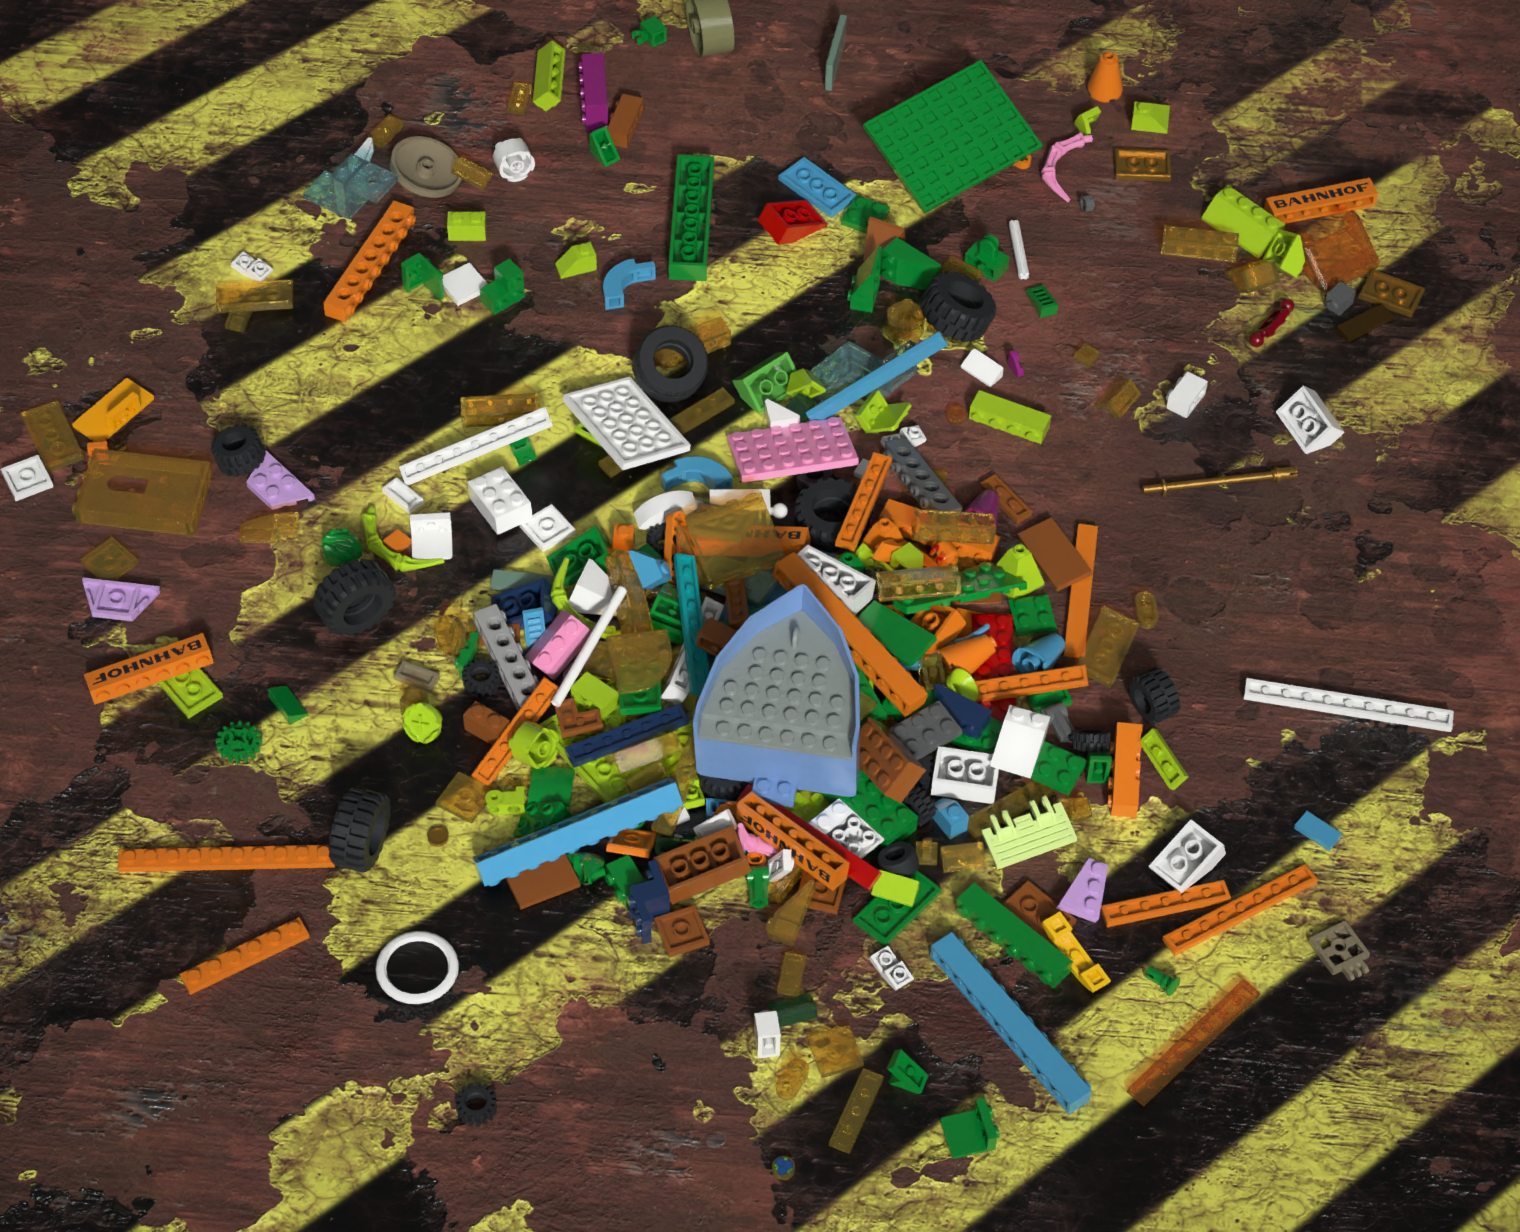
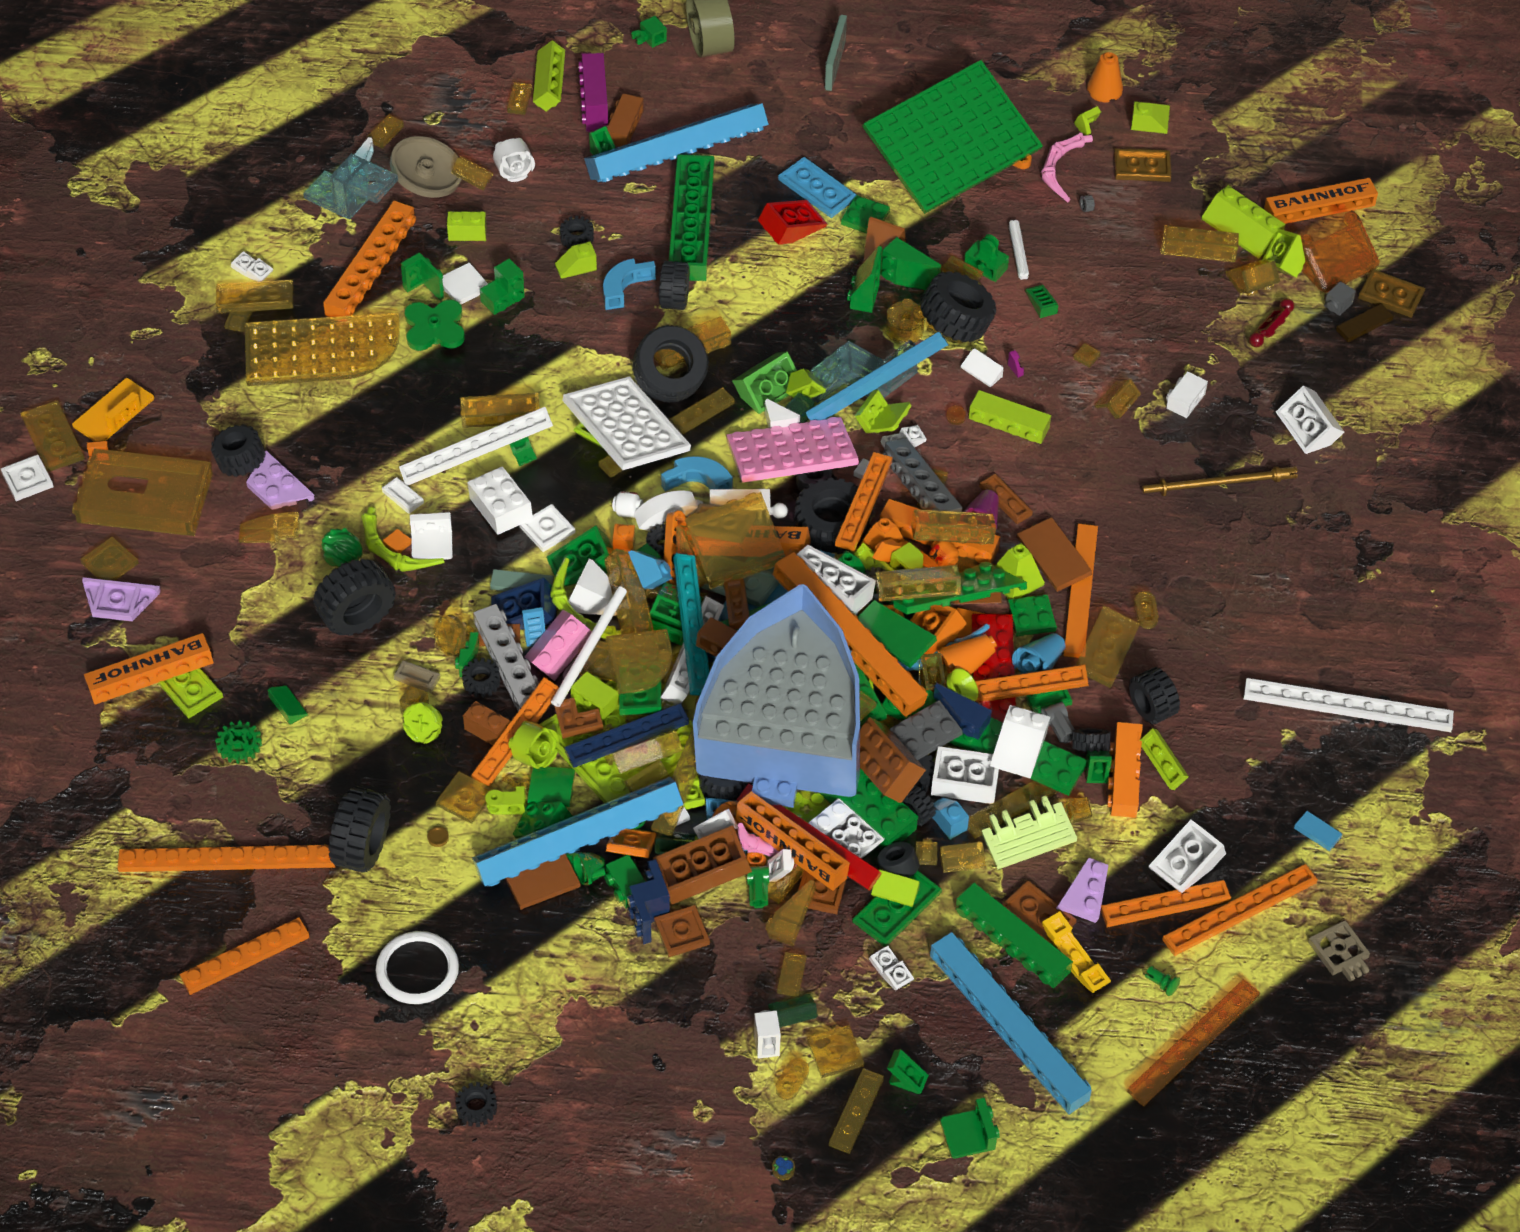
none -> clear yellow plate [245,312,400,386]
none -> green plant [405,300,465,351]
none -> black tyre [560,216,594,249]
none -> dark azure brick [584,103,769,182]
none -> white head [612,491,643,518]
none -> black tyre [659,261,690,310]

